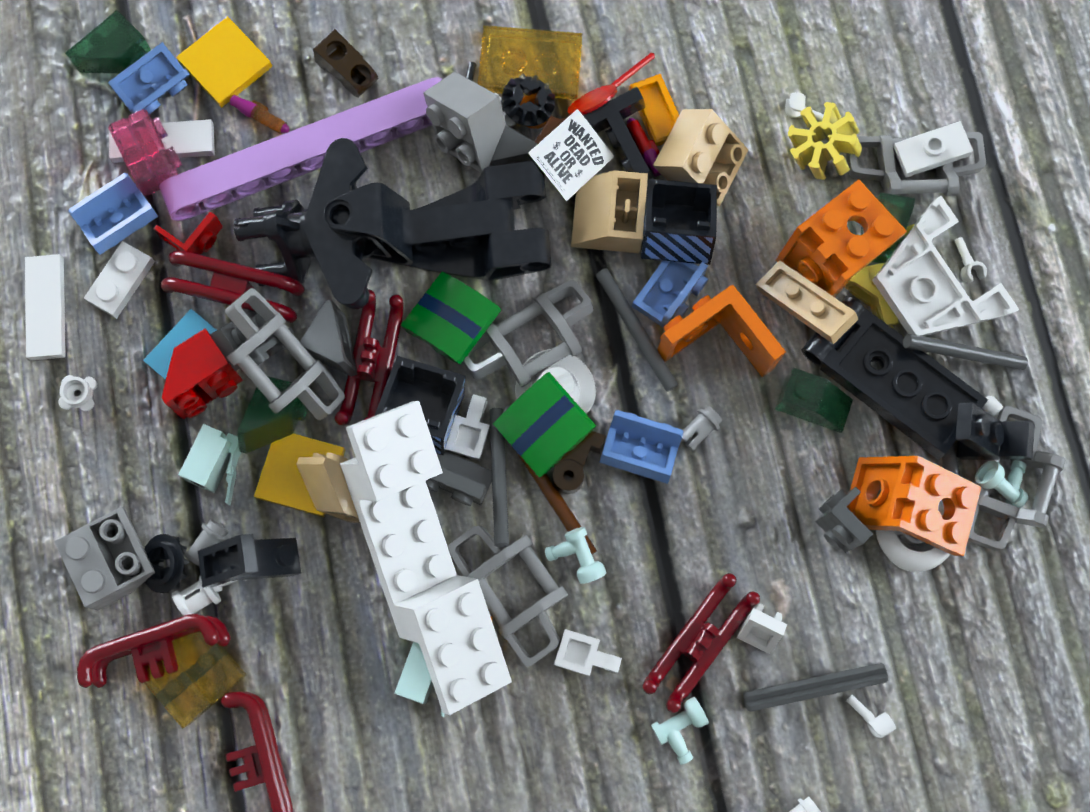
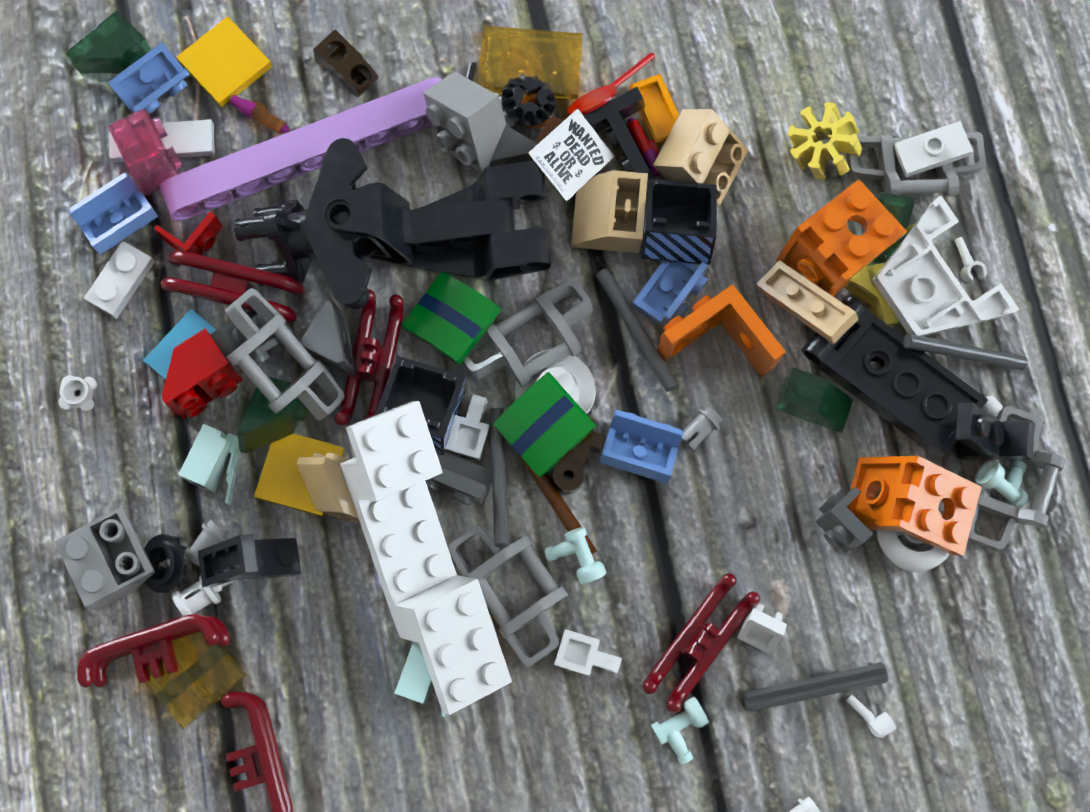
white tile [25,254,66,361] -> none
white hand [785,92,824,122] -> none

